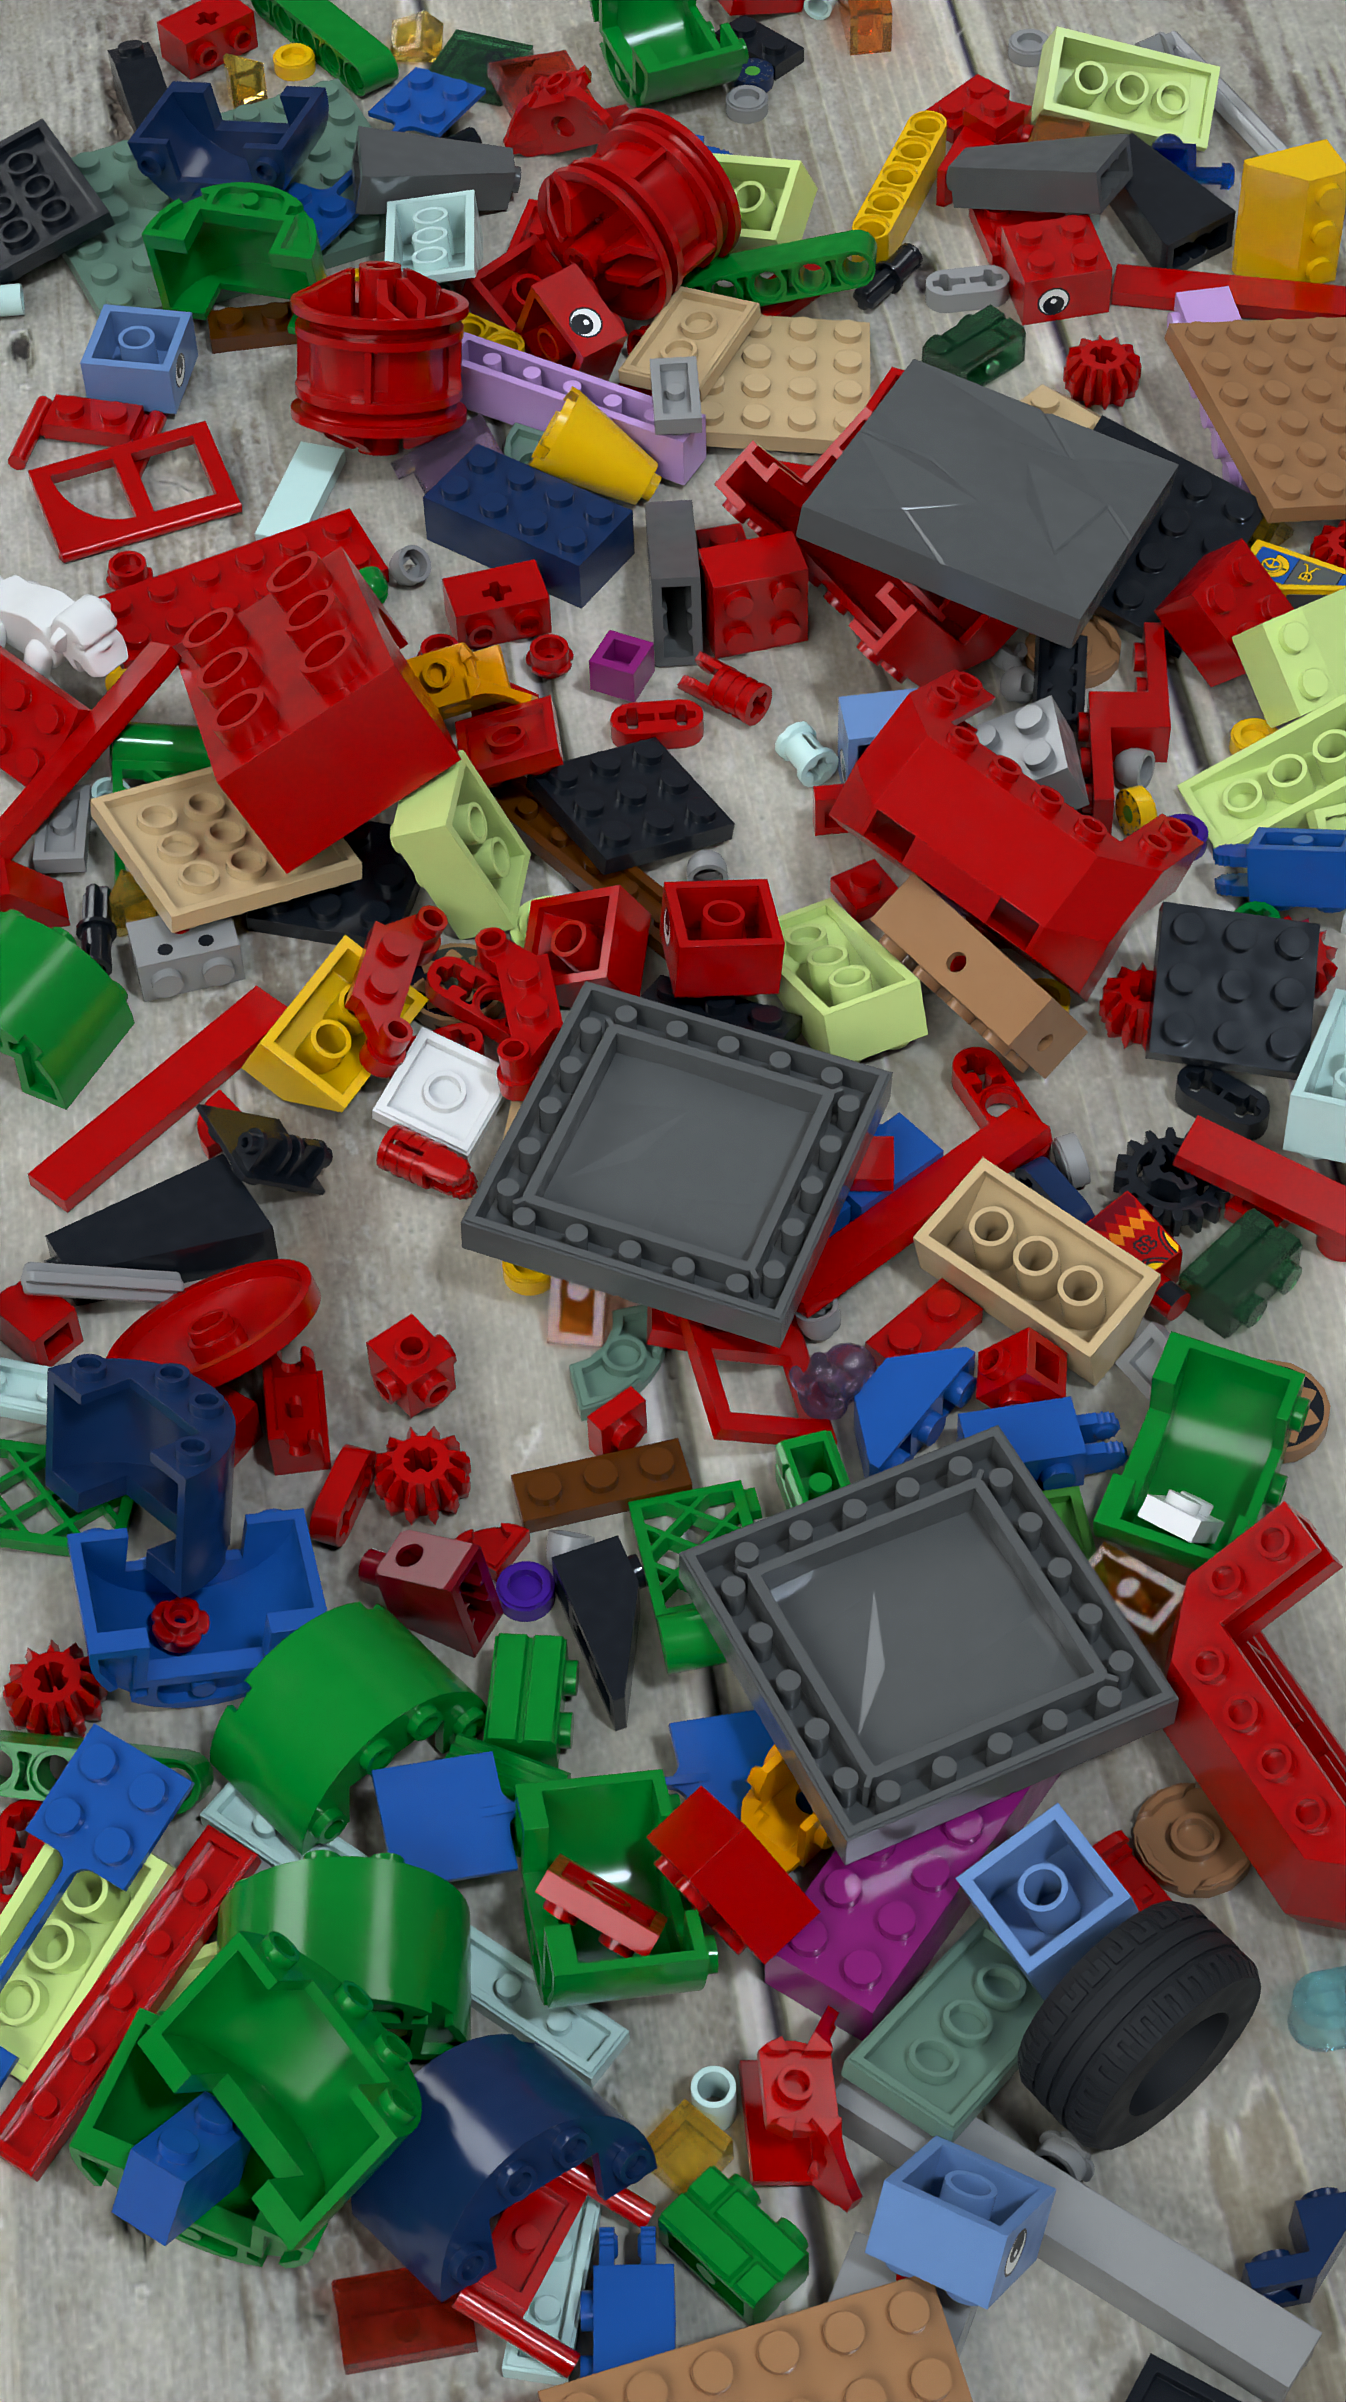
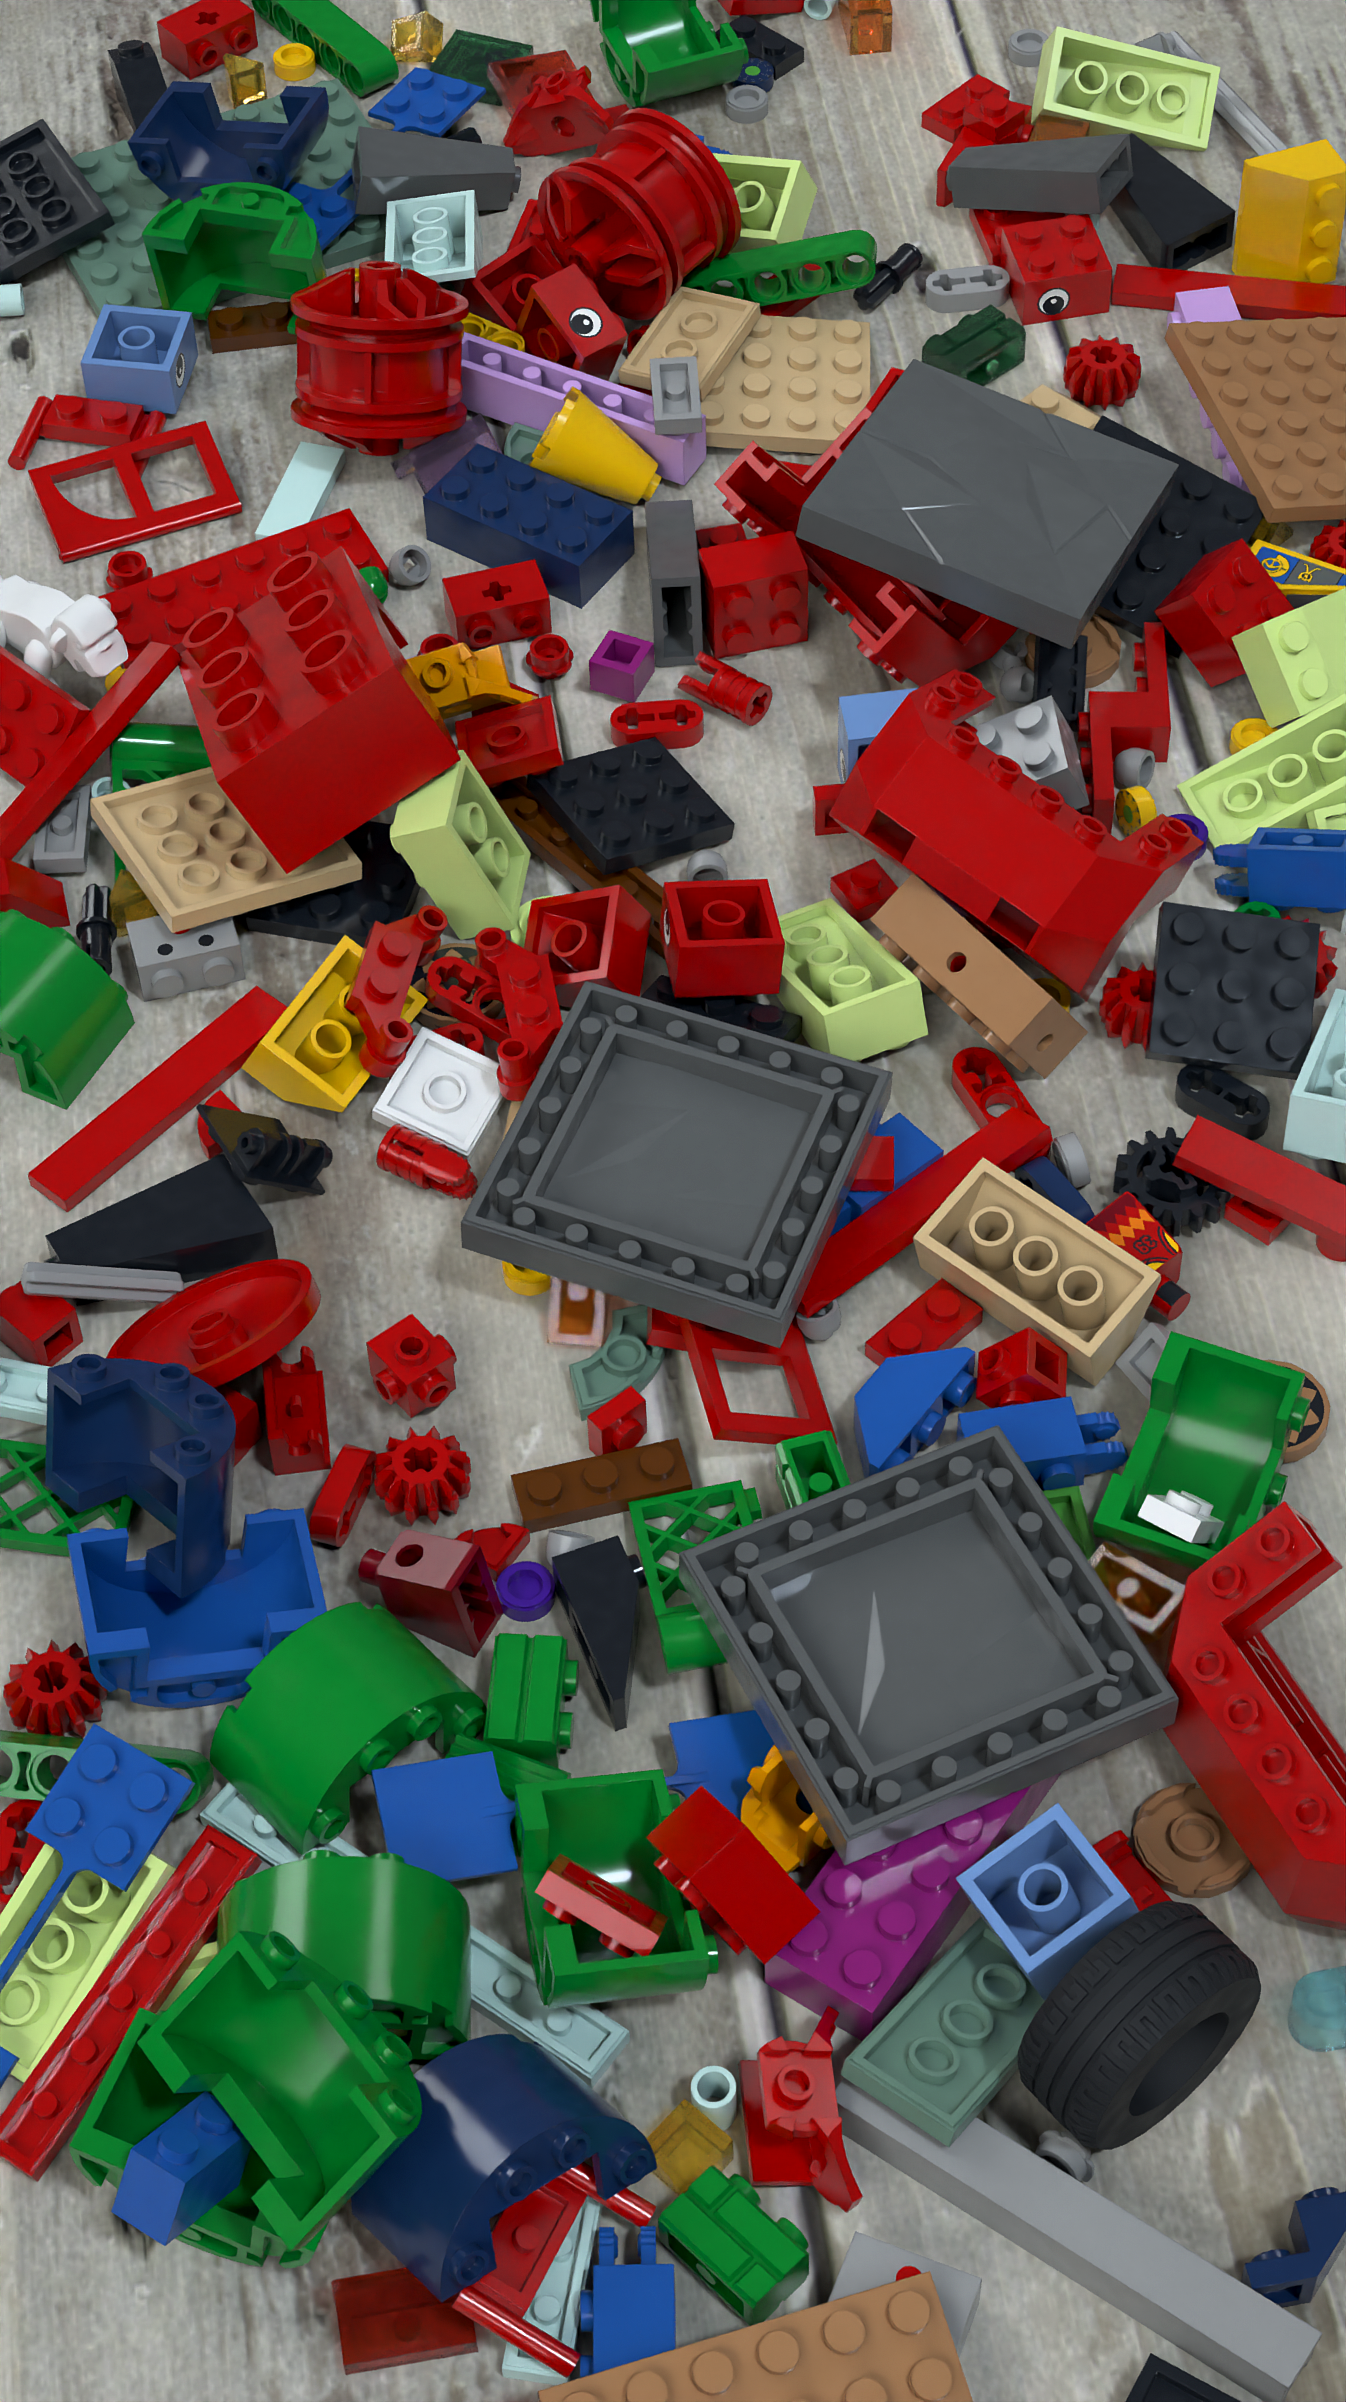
red plate [151,1597,210,1653] -> none
light aqua bush [775,721,839,787] -> none
clear purple animal [789,1342,878,1420] -> none
yellow beam [851,110,947,263] -> none
medium blue brick [865,2135,1056,2309] -> none
clear blue piece [1152,133,1235,190] -> none
clear green brick [1178,1208,1303,1339] -> none

